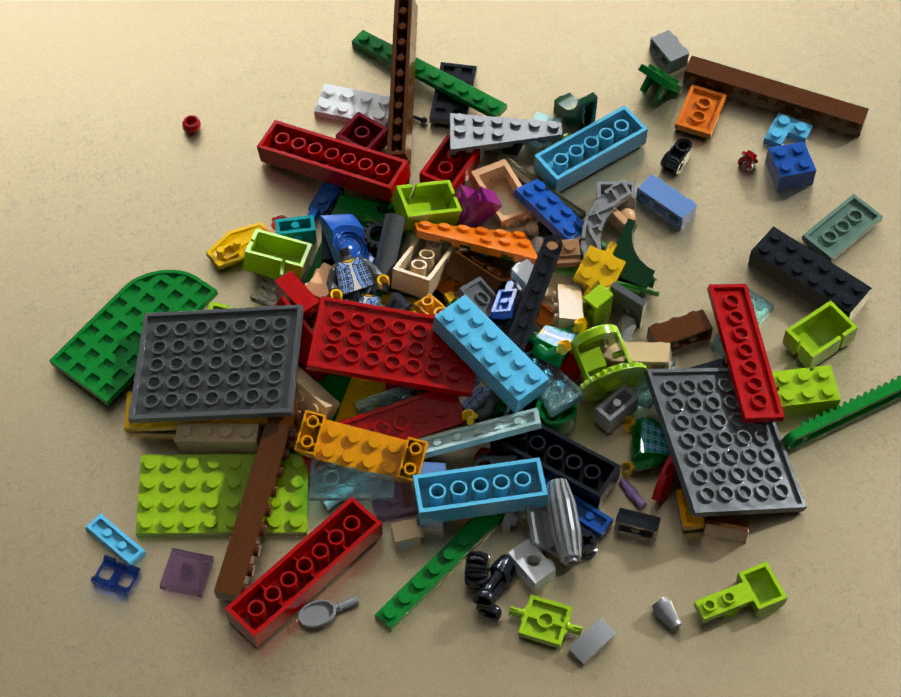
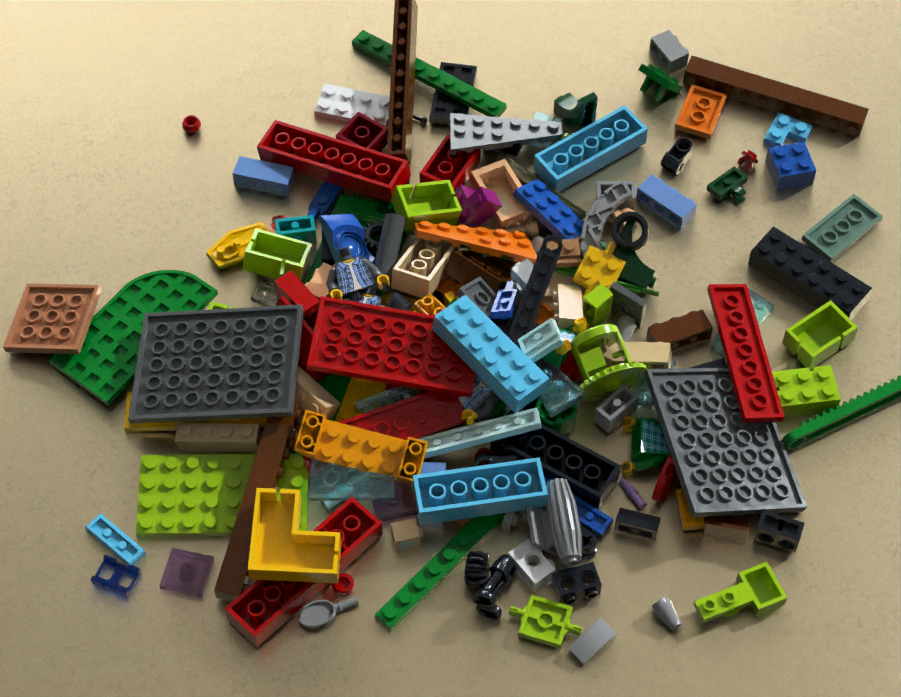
none -> nougat plate [3,283,102,354]
none -> medium blue brick [233,156,295,196]
none -> yellow piece [248,488,342,583]
none -> red tile [332,573,354,596]
none -> light aqua plate [518,318,564,362]
none -> black brick [551,562,602,605]
none -> black tyre [611,211,650,251]
none -> dark green plate [707,166,748,204]
none -> black brick [754,510,805,553]

